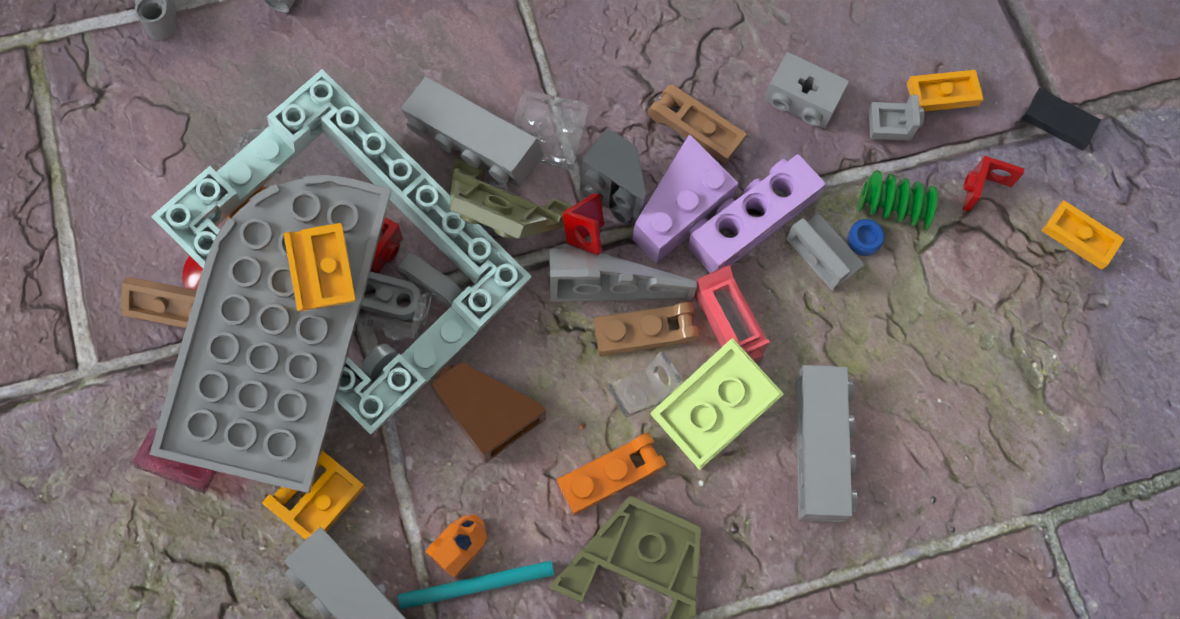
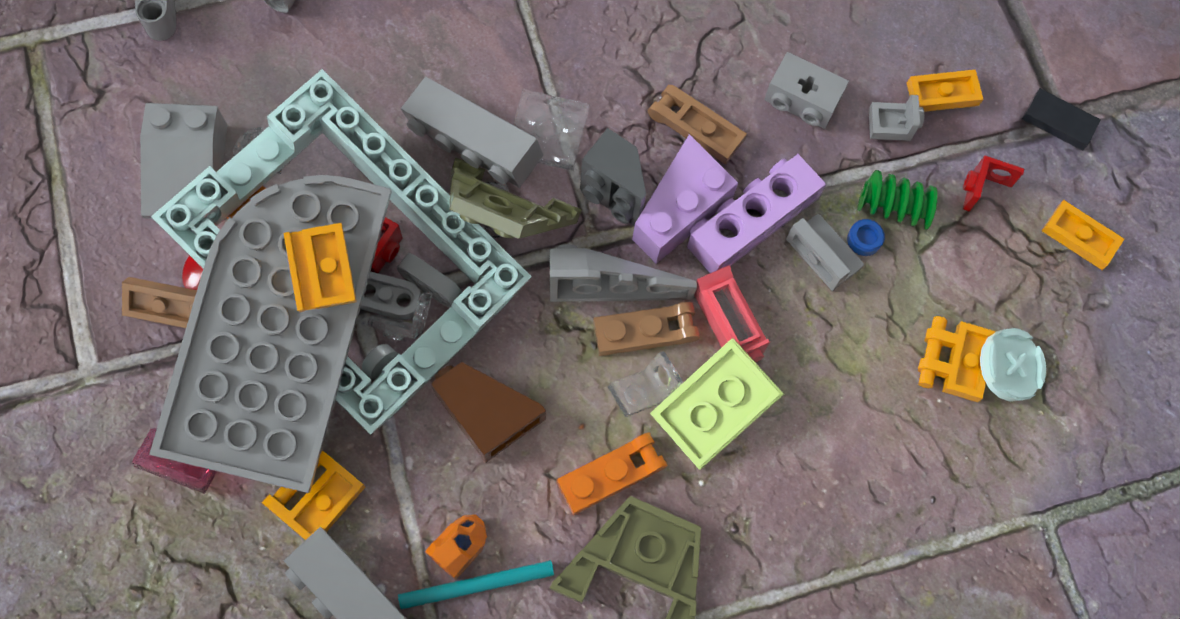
red bracket [562,193,604,255] -> none
light grey brick [796,365,858,522] -> none
none -> light grey slope [140,103,228,219]
none -> light orange plate [918,316,996,402]
none -> light aqua tile [980,328,1046,402]

